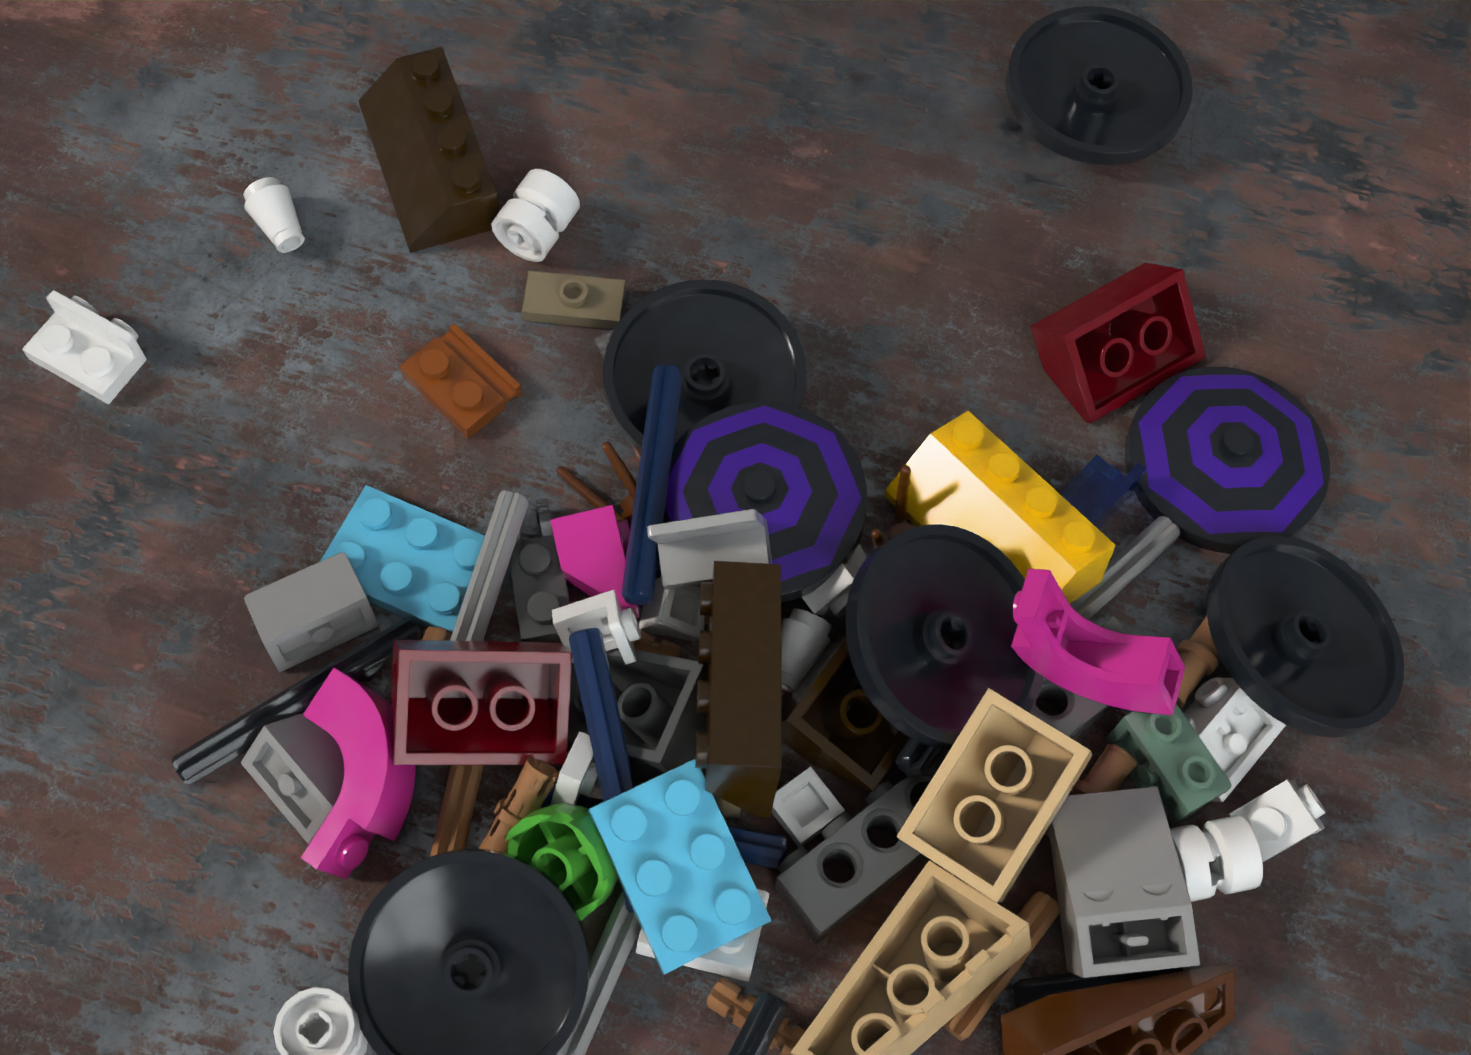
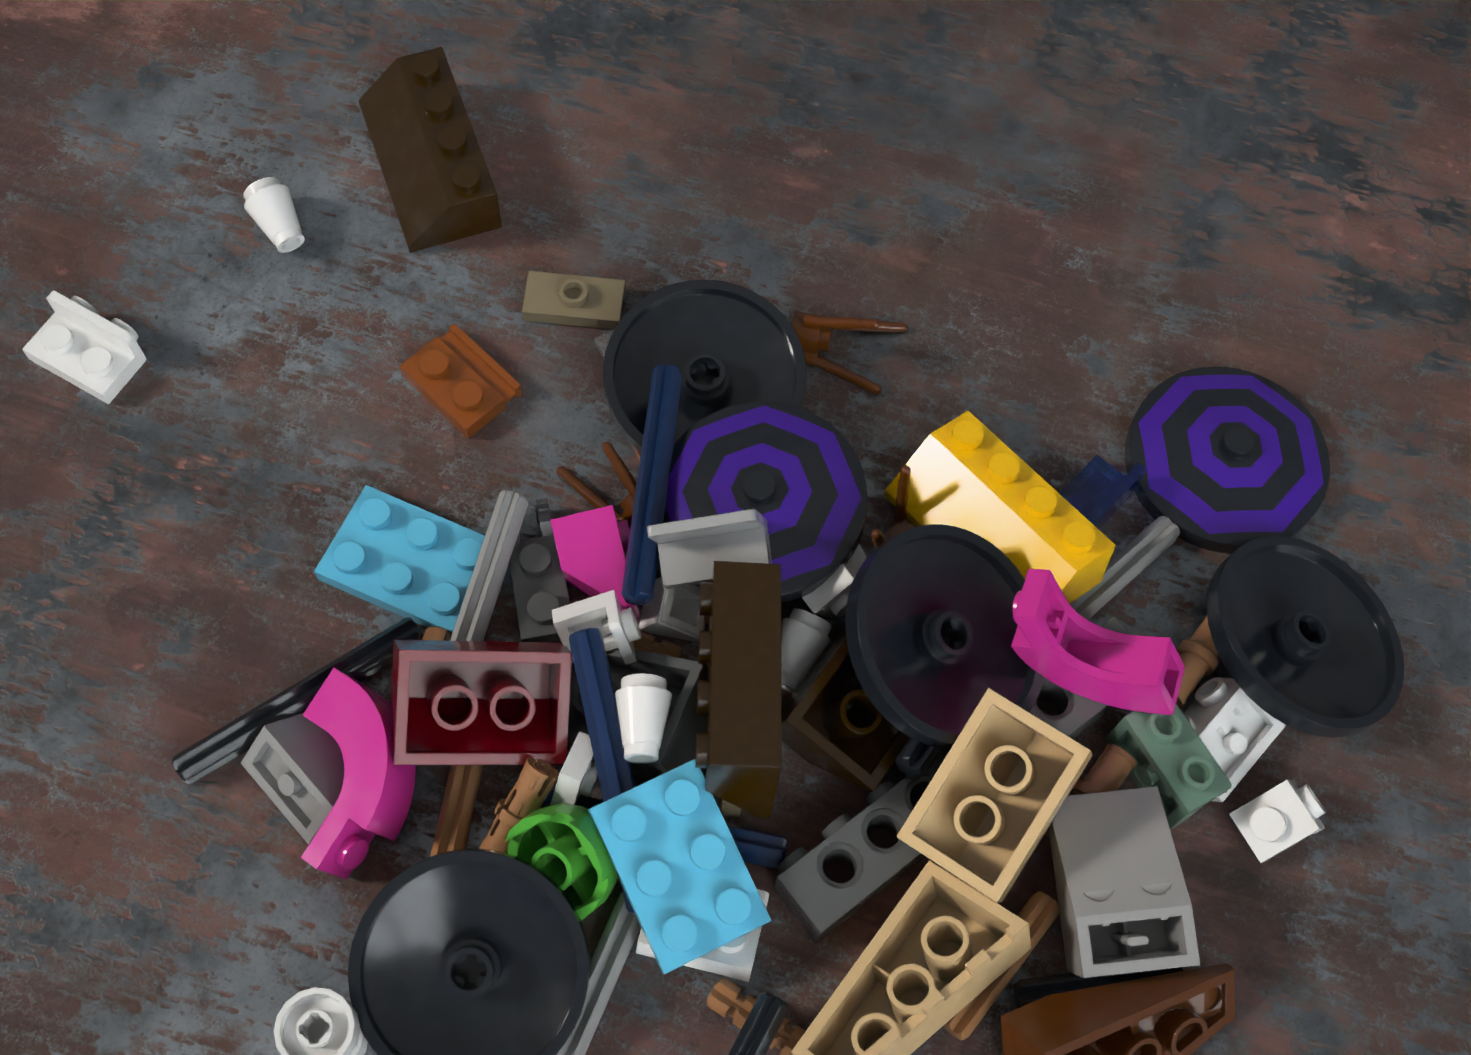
light grey panel [244,552,380,673] -> none
white wheel [491,169,580,262] -> none
white plate [771,767,845,848] -> none
black dish [1006,6,1193,165] -> none
dark red slope [1030,262,1206,424] -> none
white wheel [1170,815,1263,902] -> none
none -> white cone [615,673,672,763]
none -> reddish brown plant [791,311,908,394]

